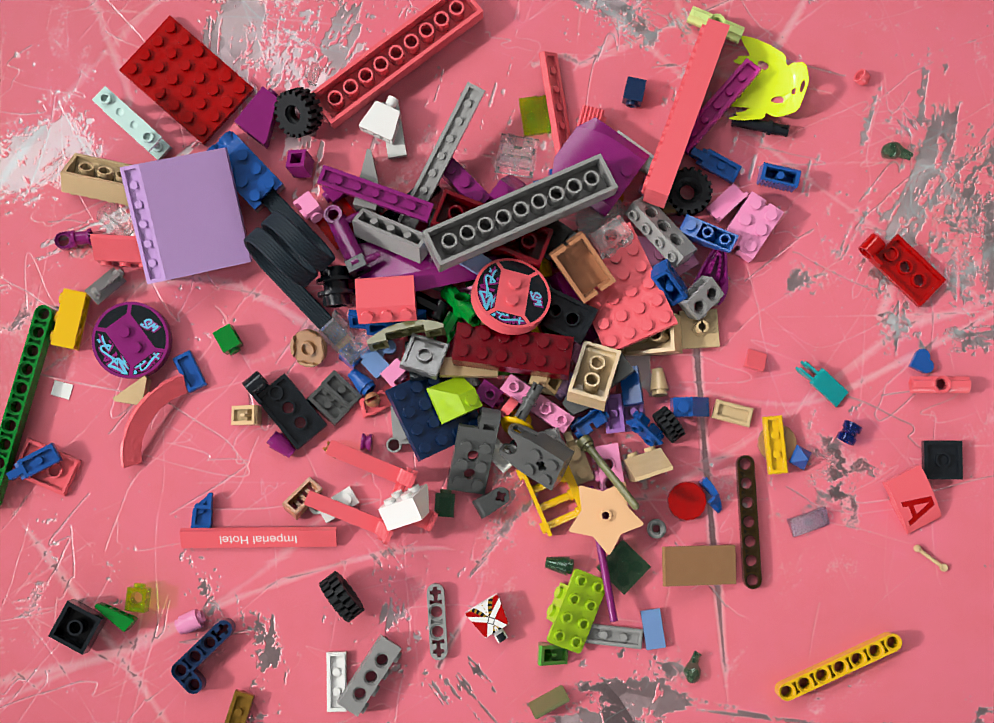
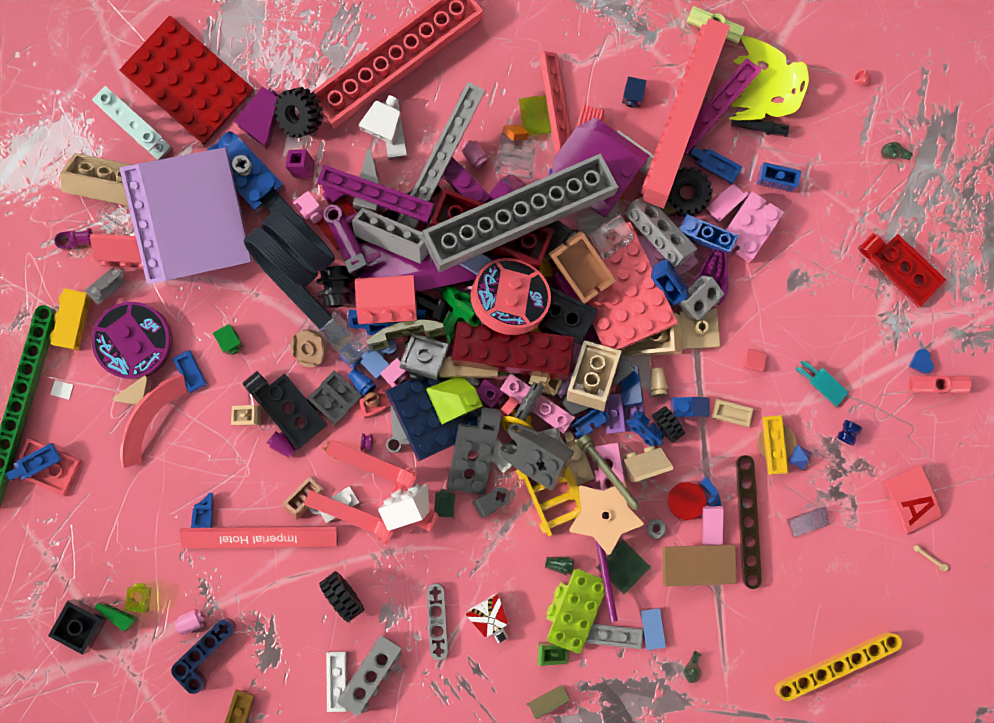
black plate [921,441,963,480] -> none
none -> light grey bush [232,155,253,176]
none -> bright pink brick [461,140,488,169]
none -> orange tile [502,124,530,141]
none -> bright pink tile [702,506,723,545]

